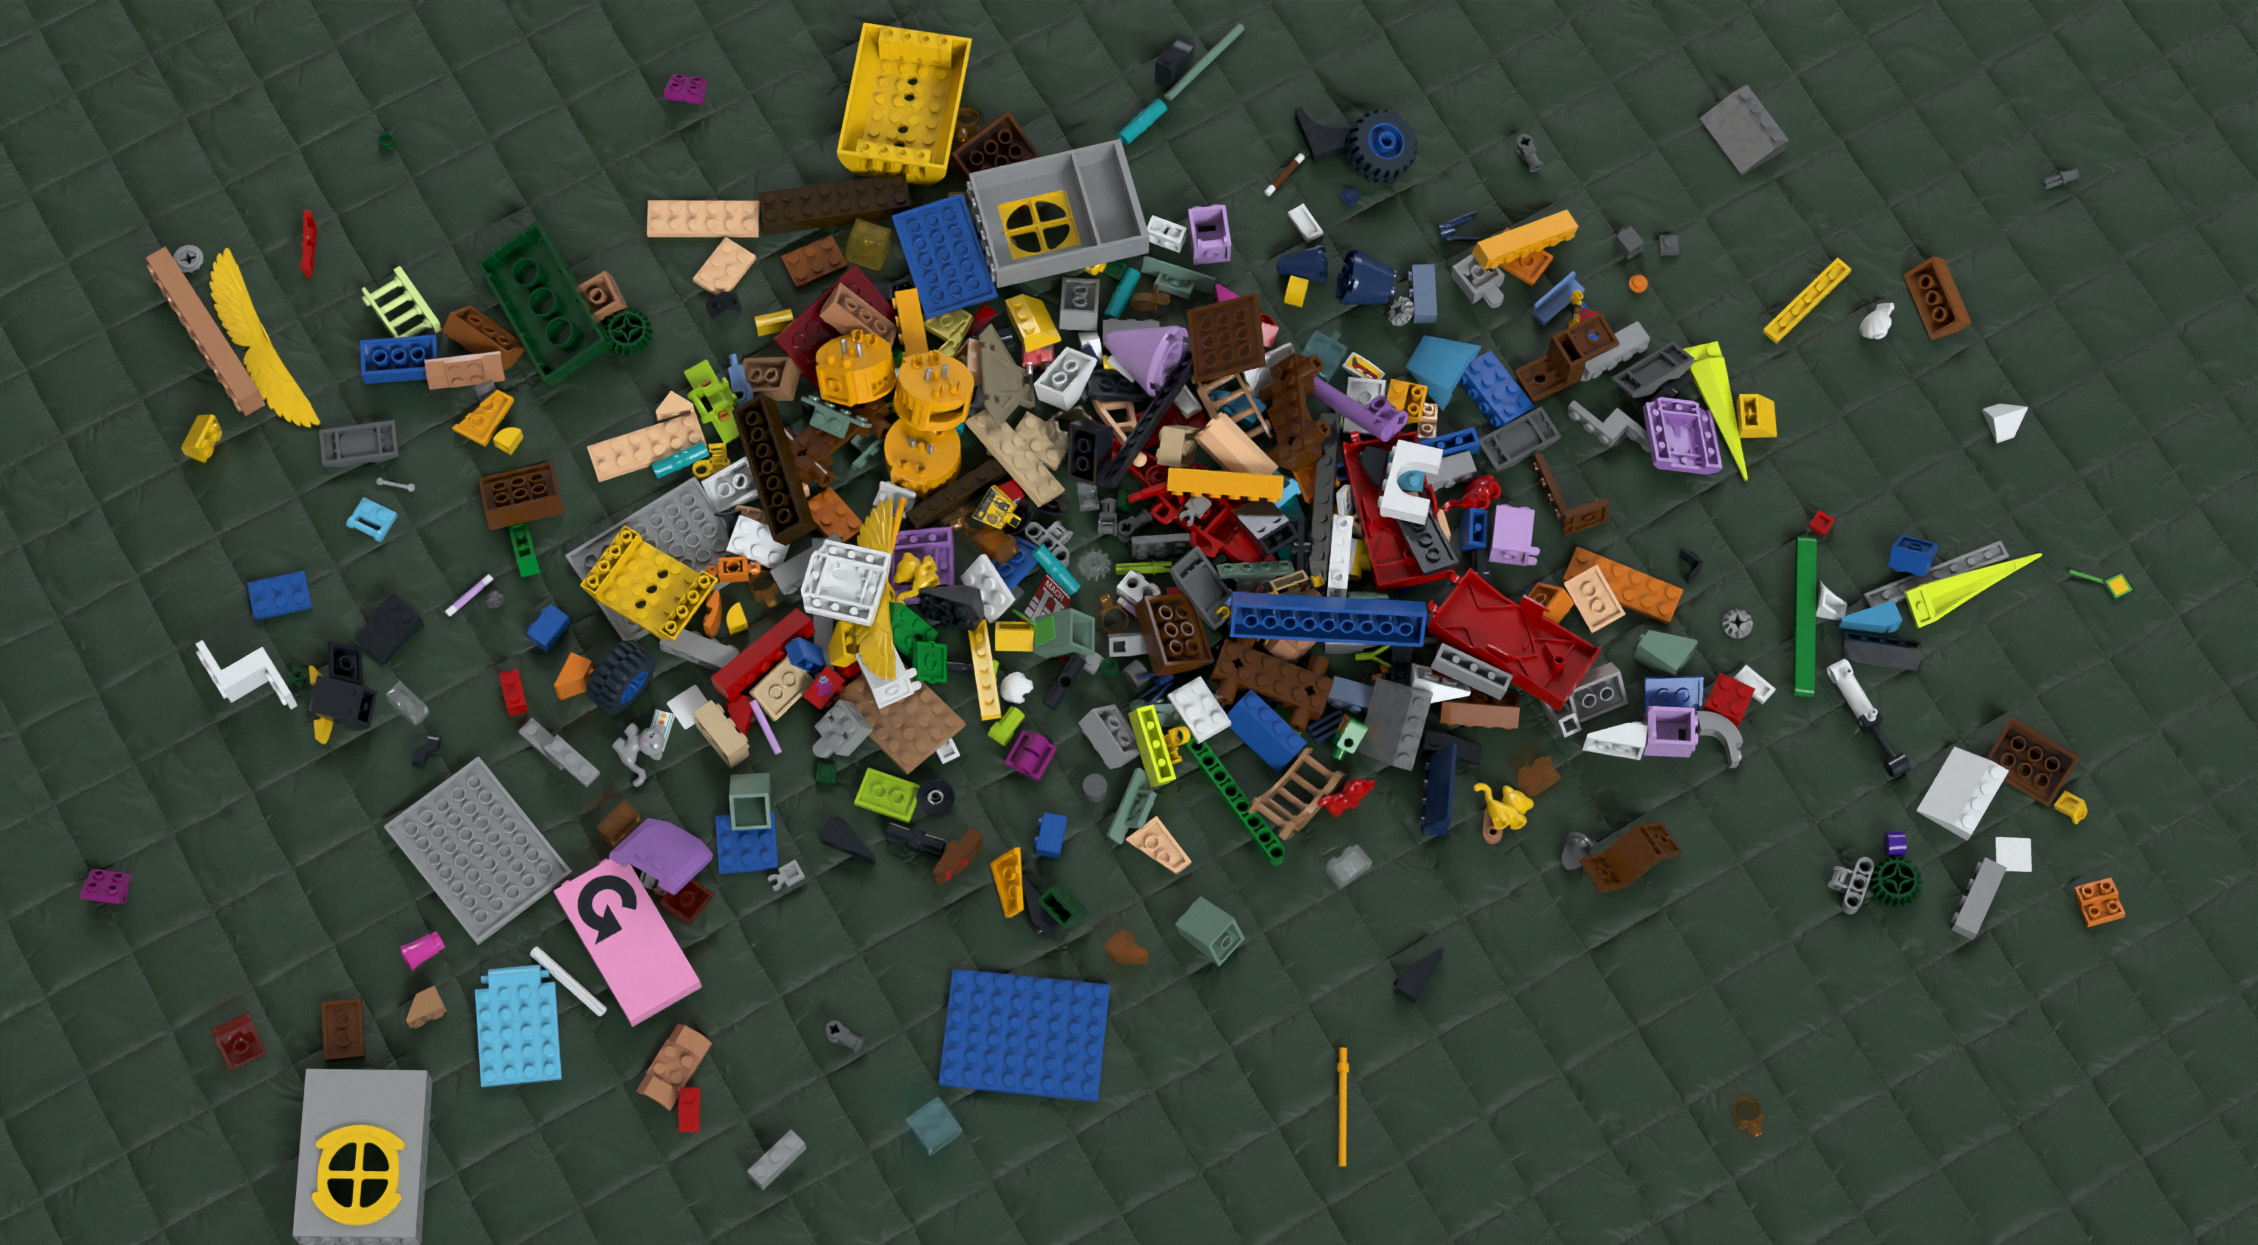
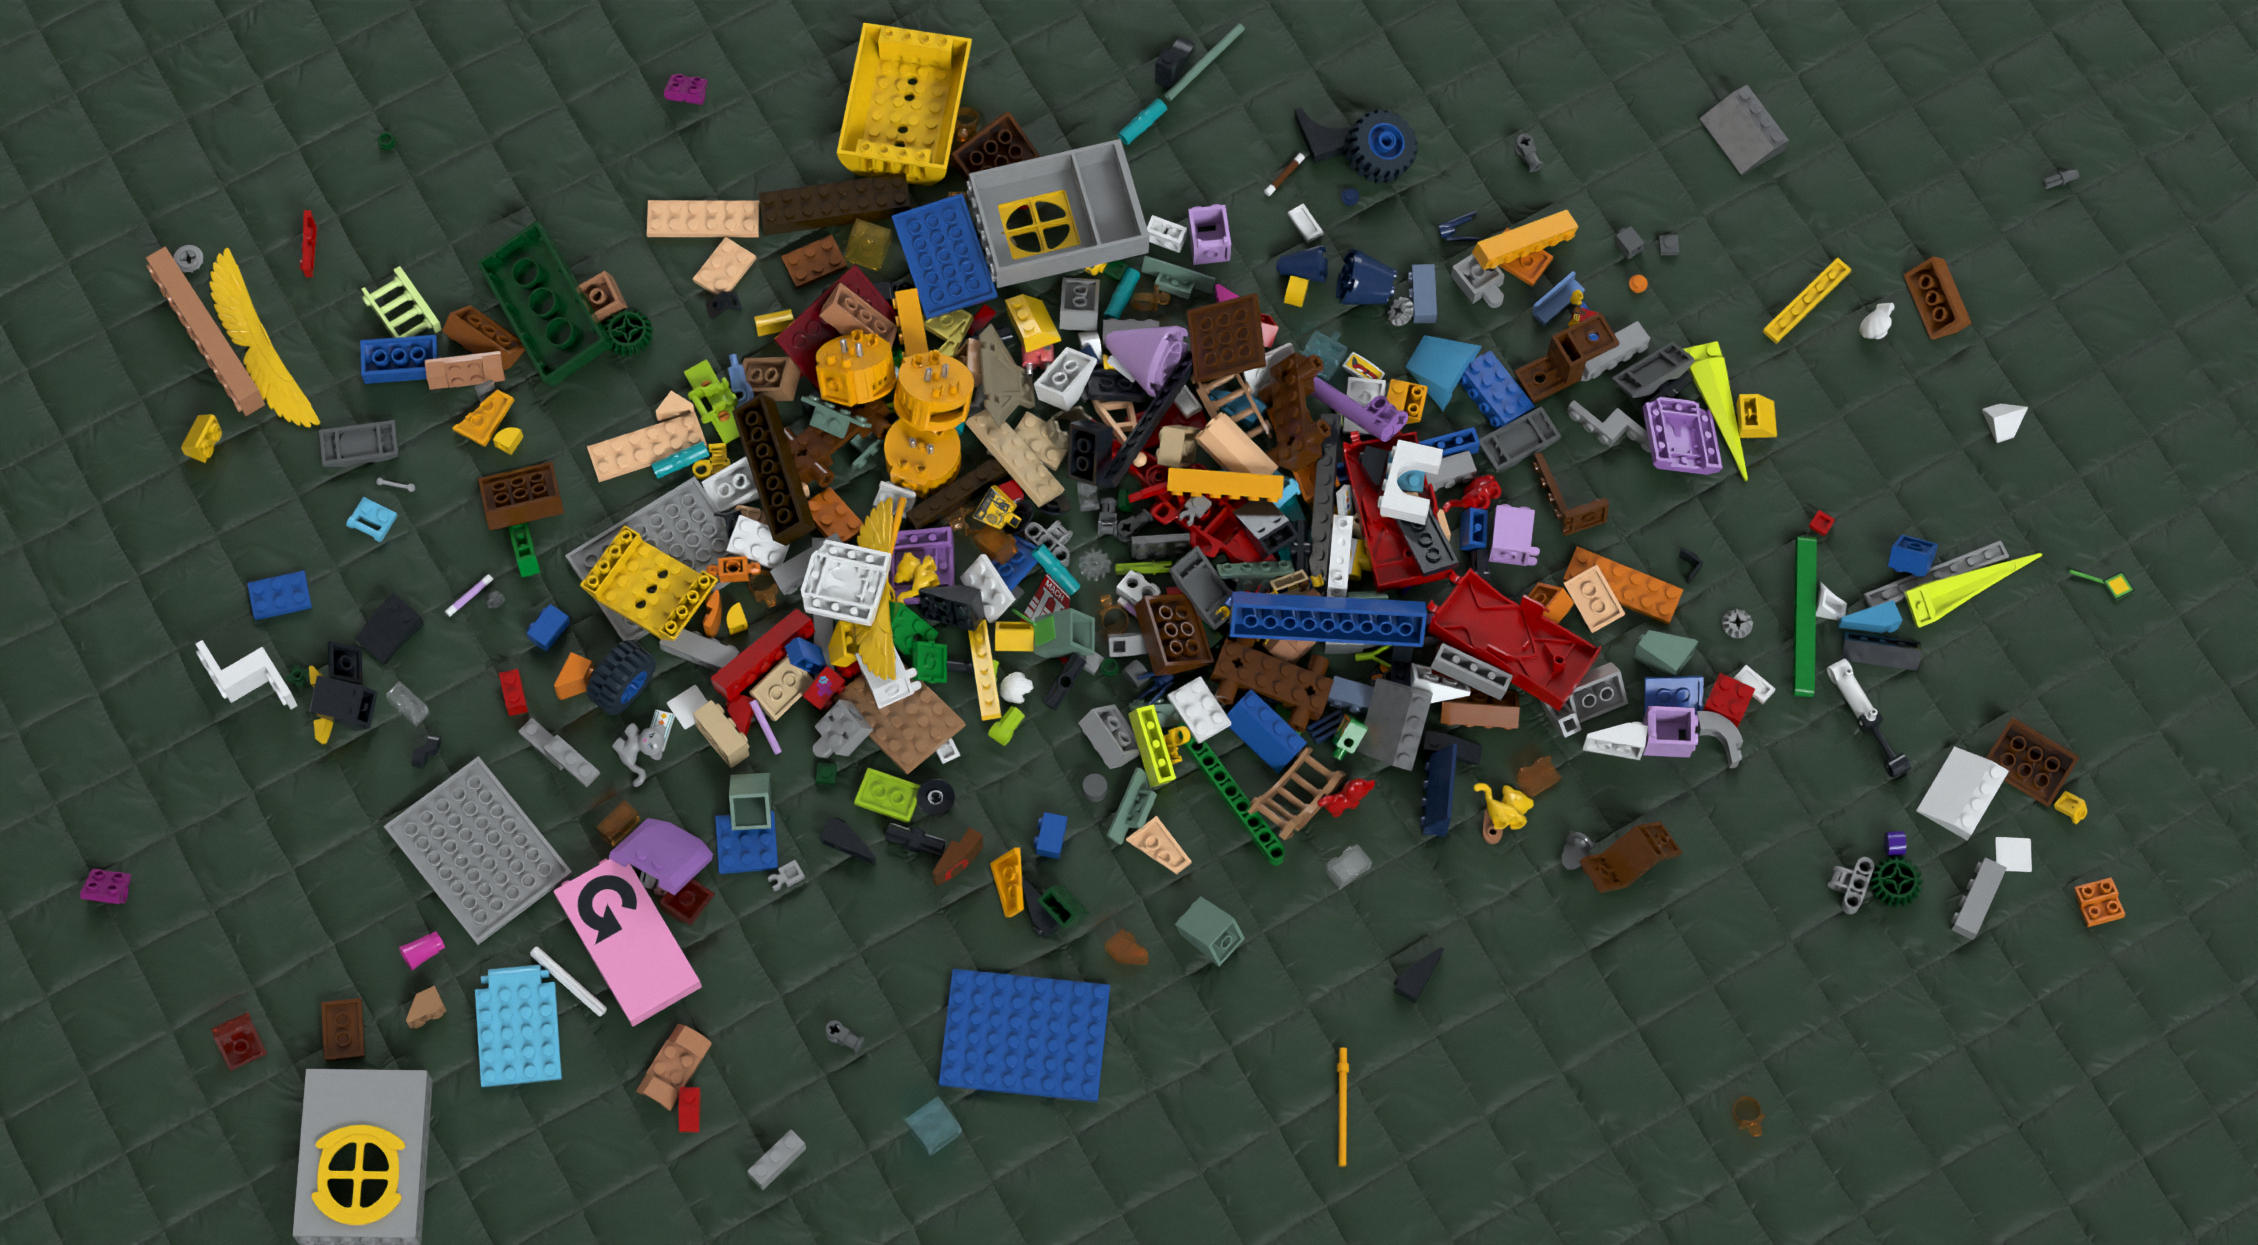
magenta plate [1005,730,1057,782] -> none
light nougat slope [1417,403,1438,442] -> none

